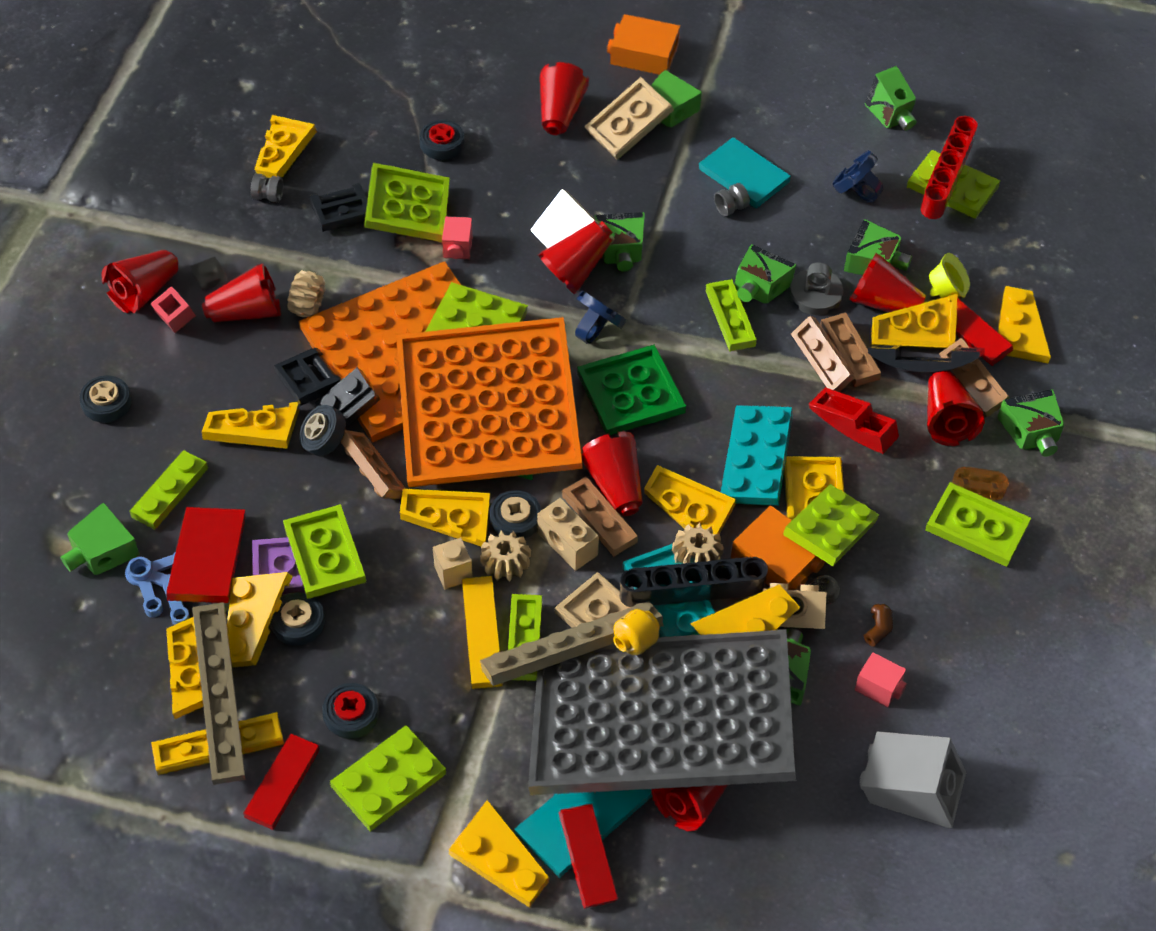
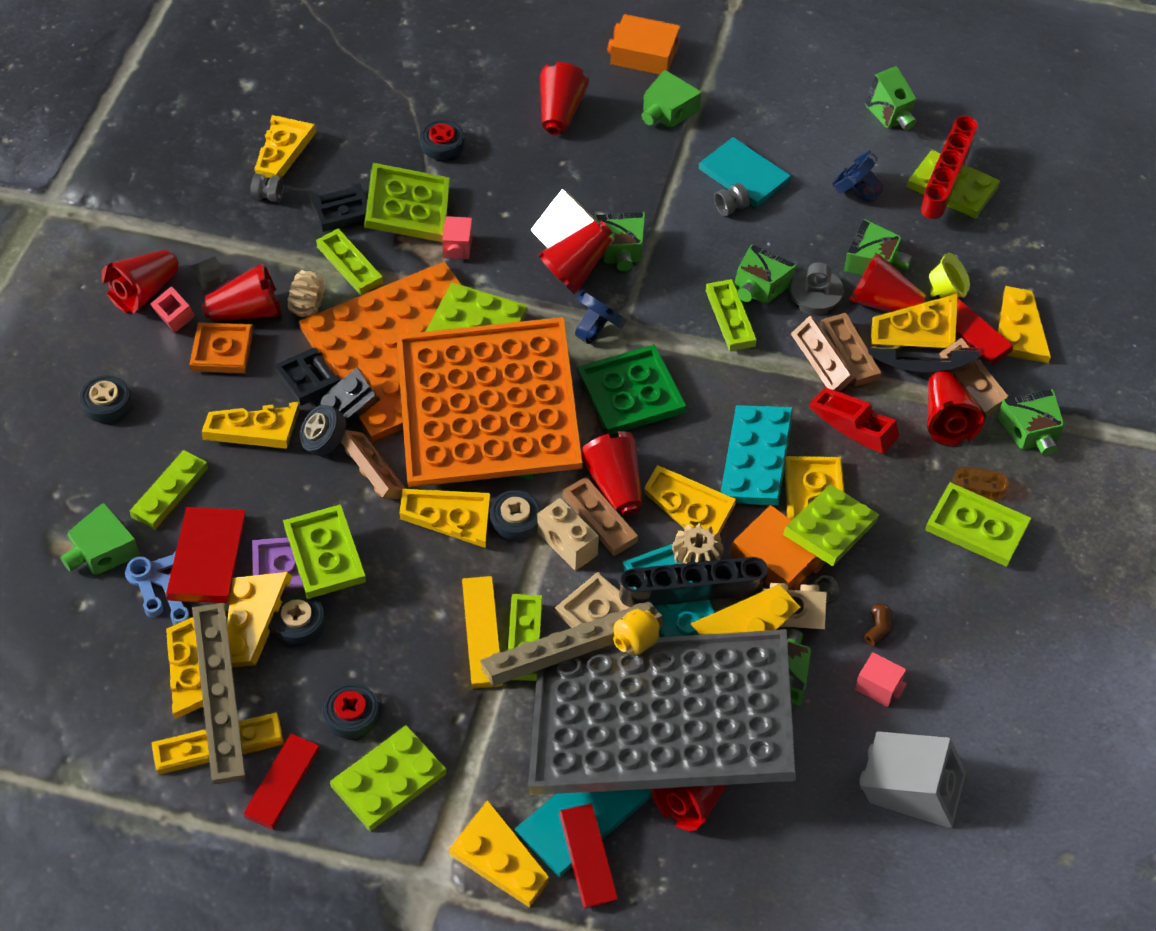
tan brick [433,537,473,589] -> none
tan gear [480,530,531,582] -> none
tan tile [584,77,674,160] -> none
none -> orange plate [189,322,254,374]
none -> lime plate [316,228,383,295]

